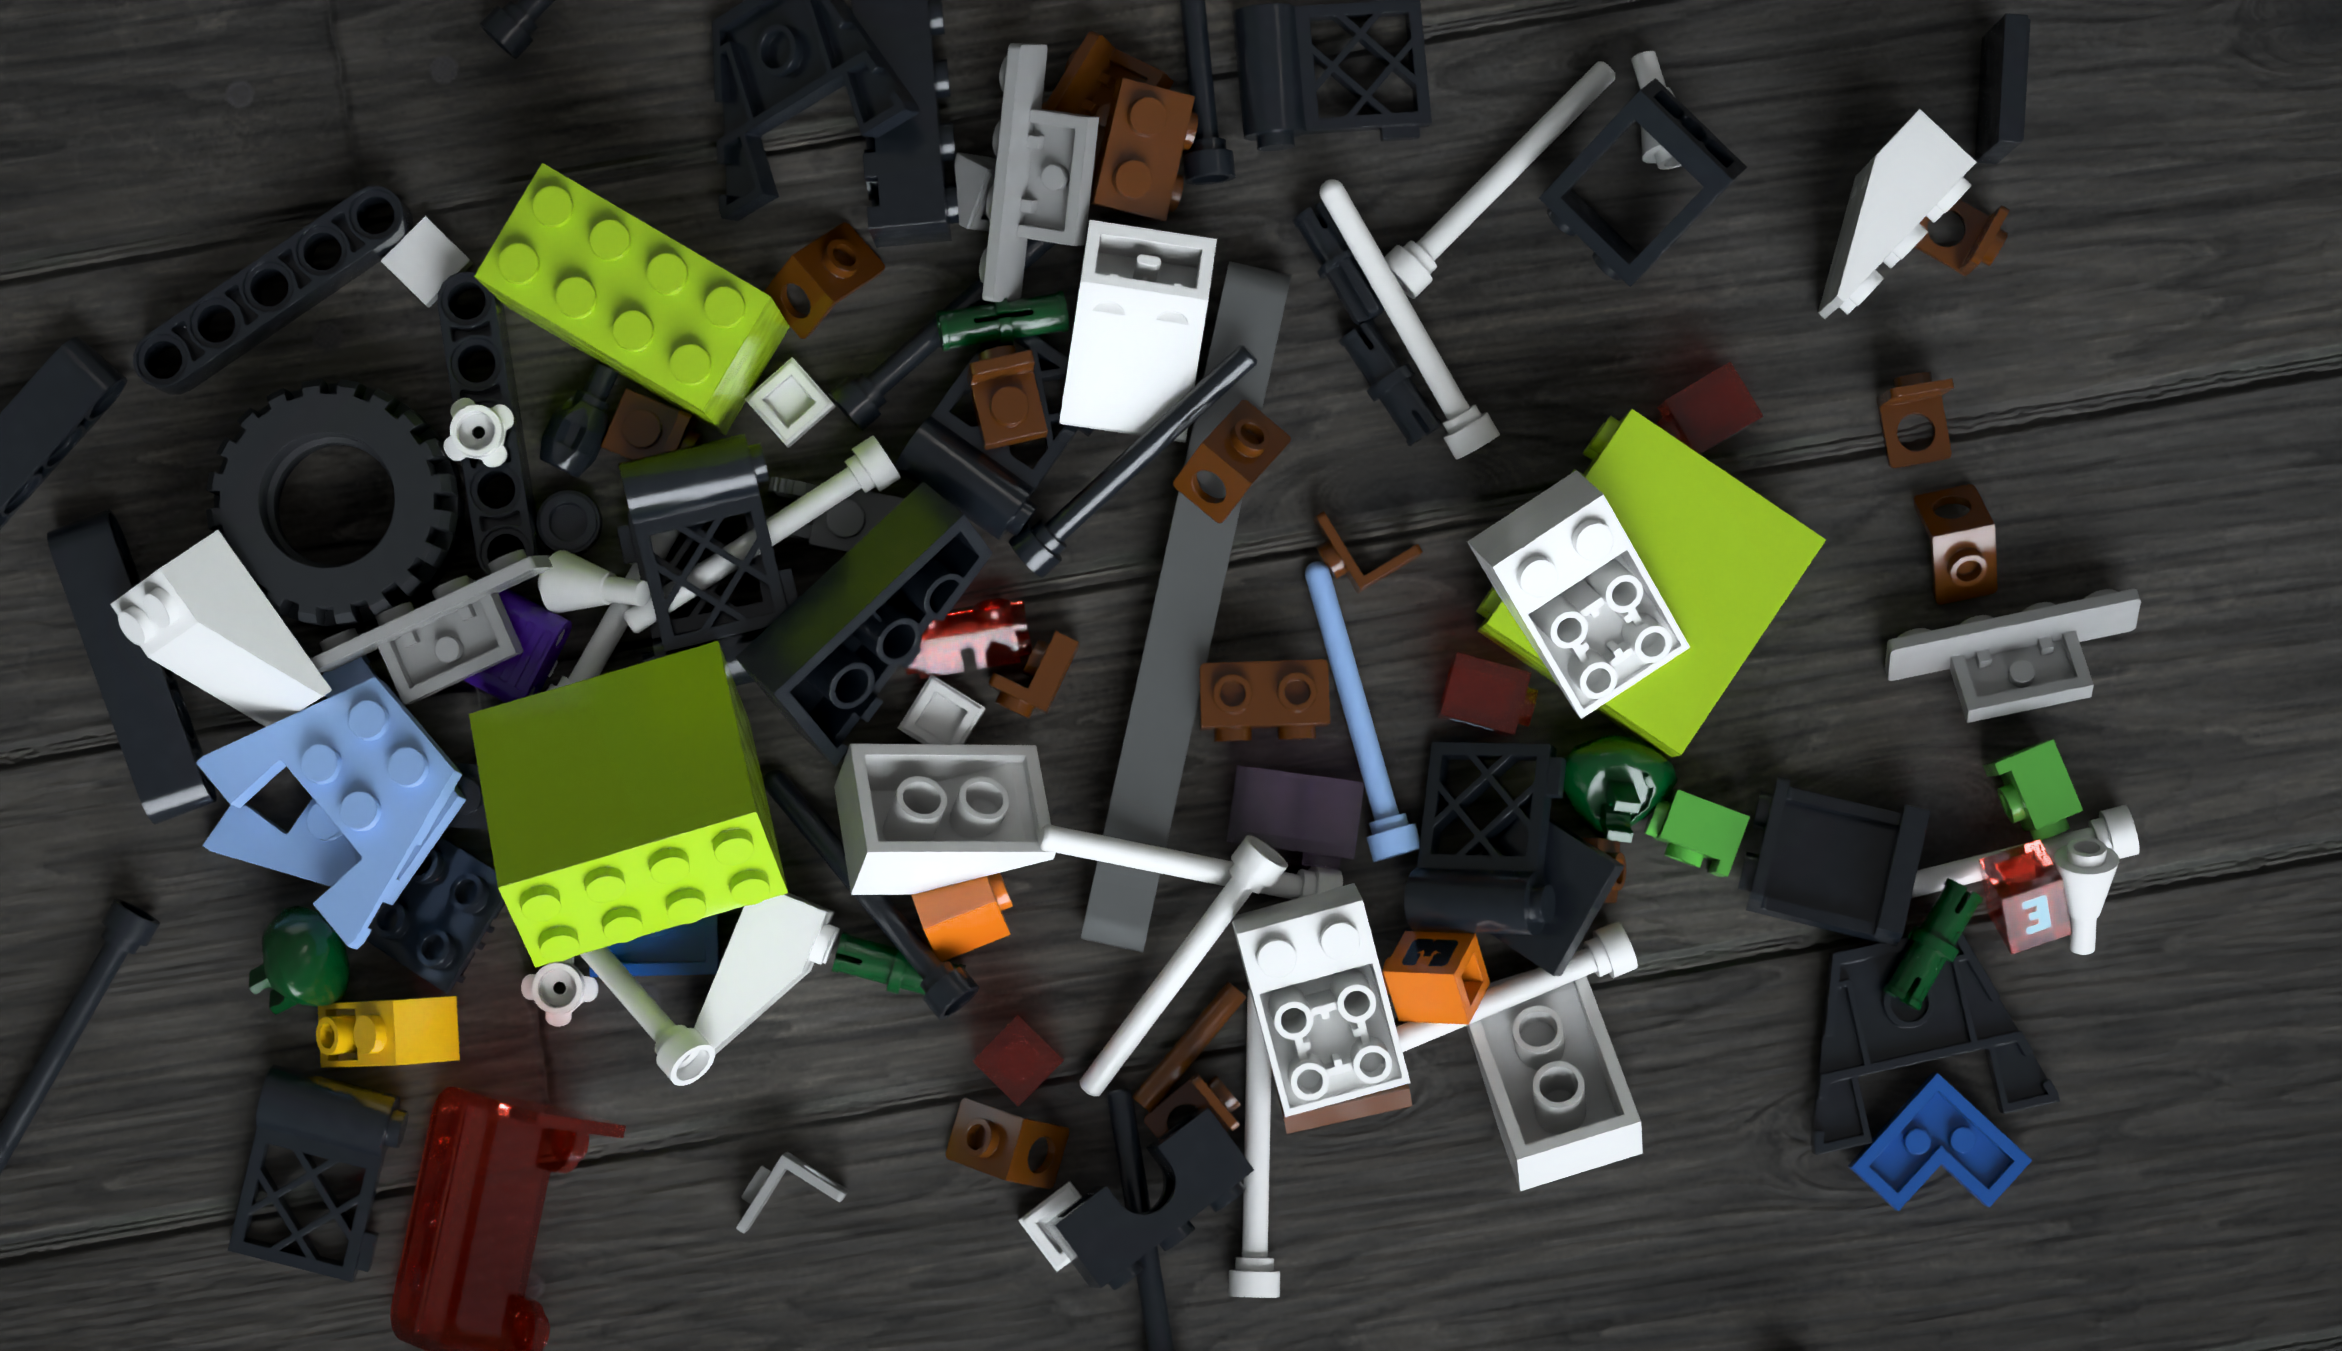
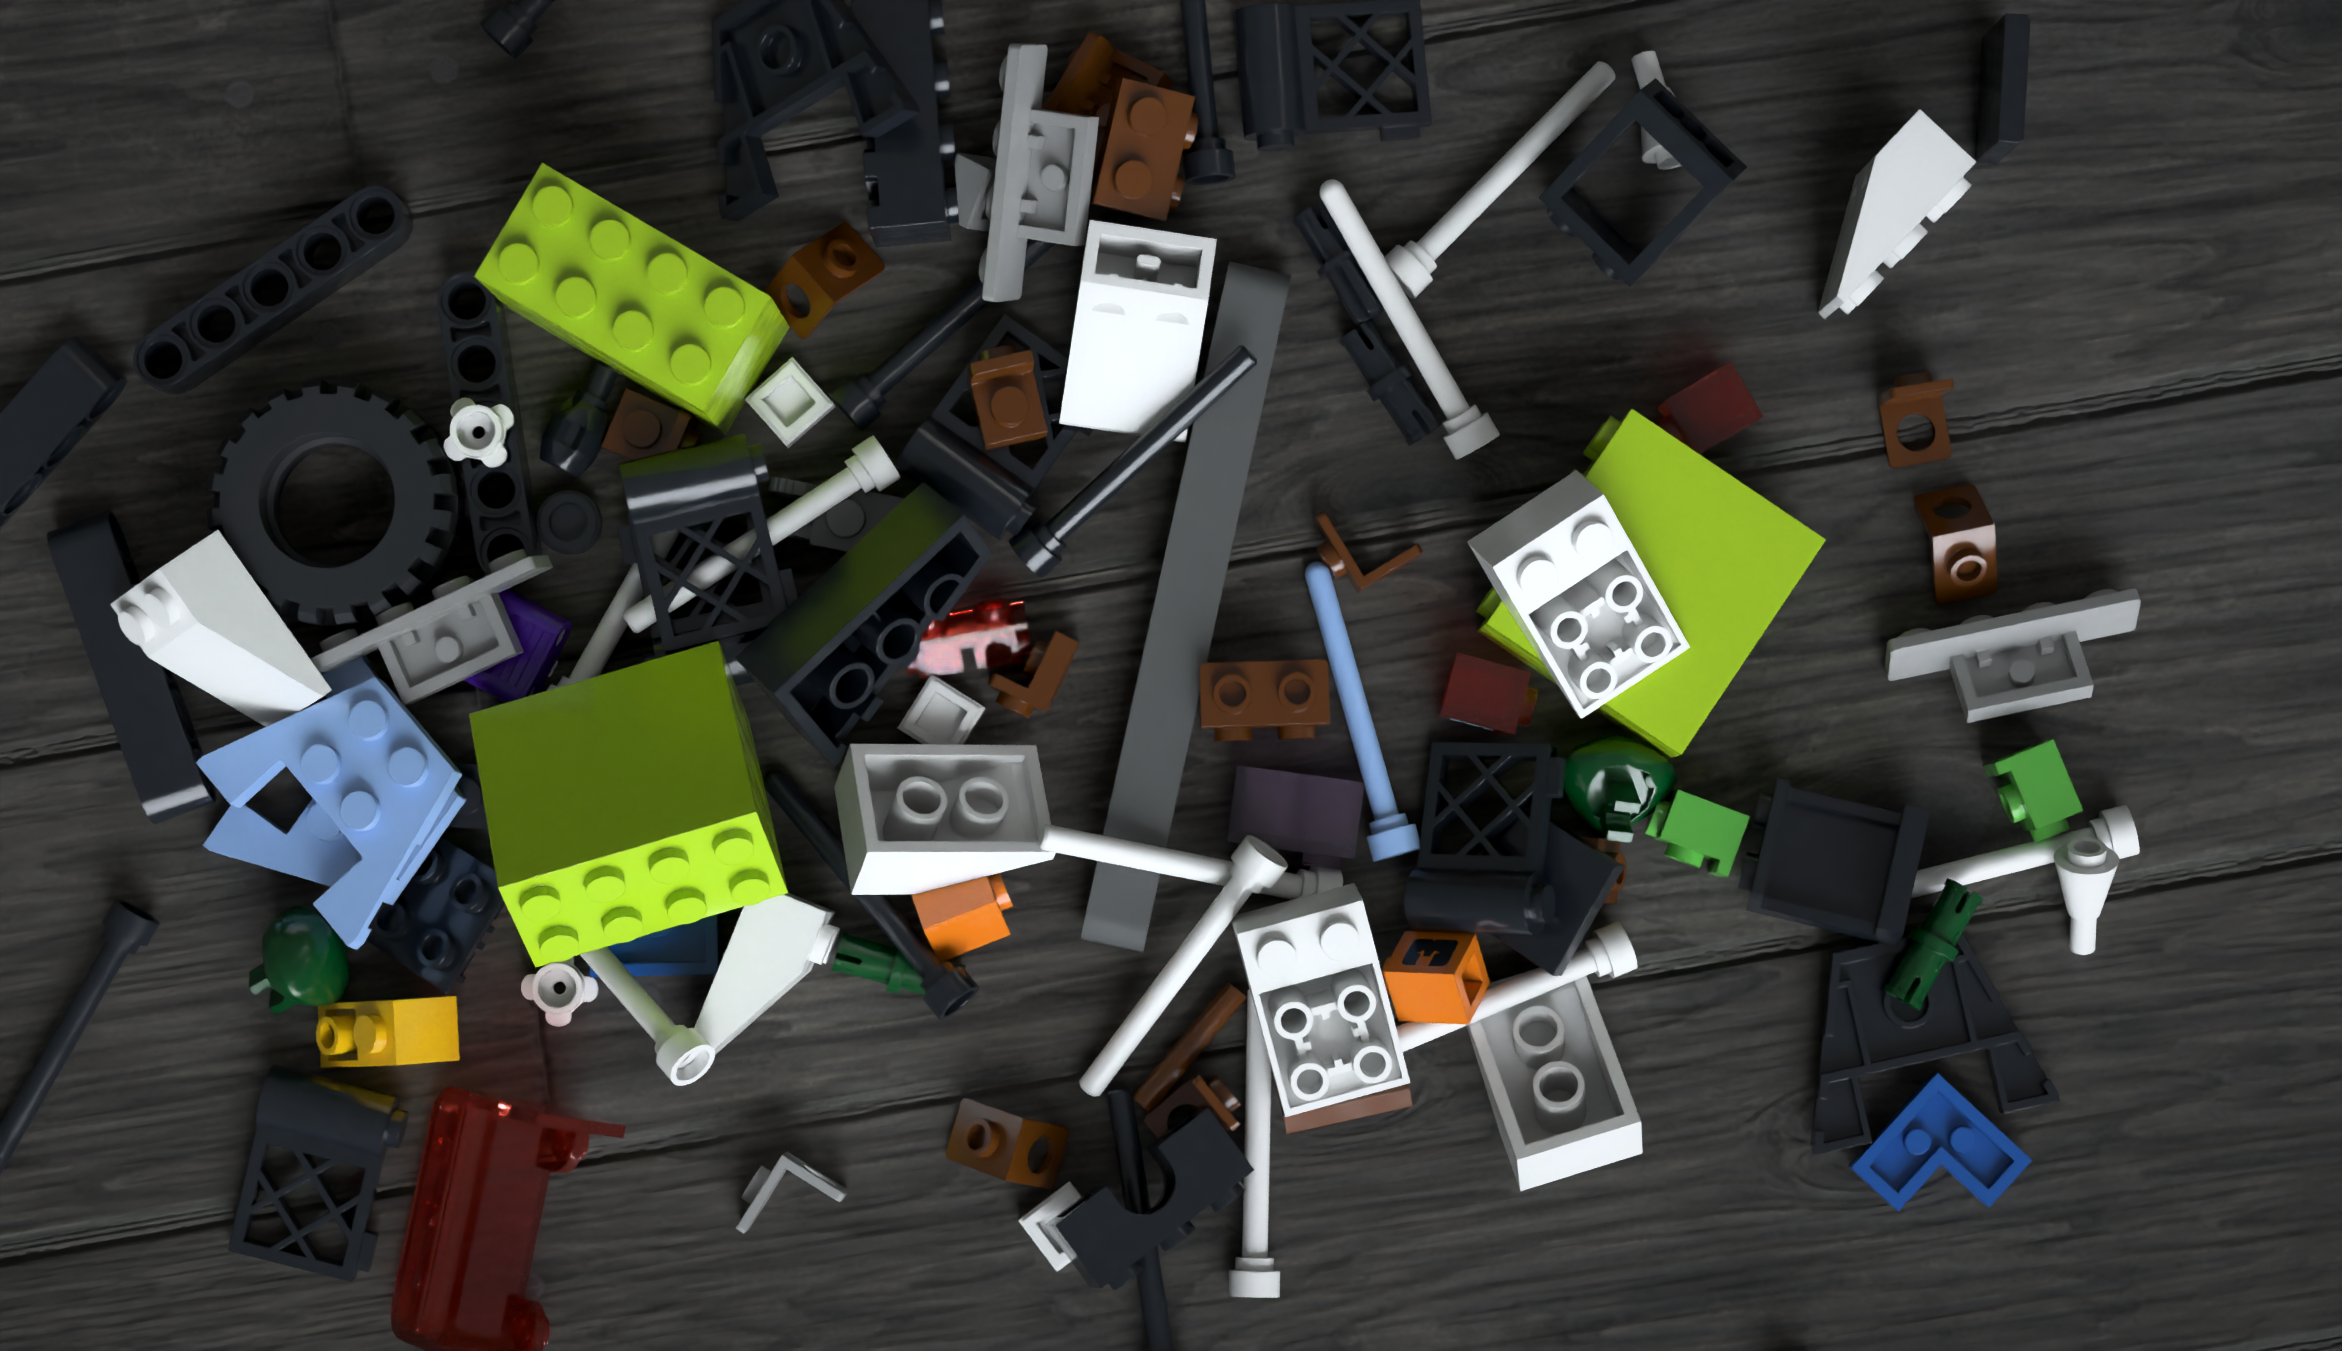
white tile [381,216,473,308] -> none
white cone [538,550,650,613] -> none
dark green pin [936,291,1069,351] -> none
clear red brick [972,1013,1065,1107] -> none
reddish brown bracket [1173,400,1291,523] -> none
reddish brown bracket [1914,199,2010,277] -> none
clear red brick [1979,839,2072,955] -> none

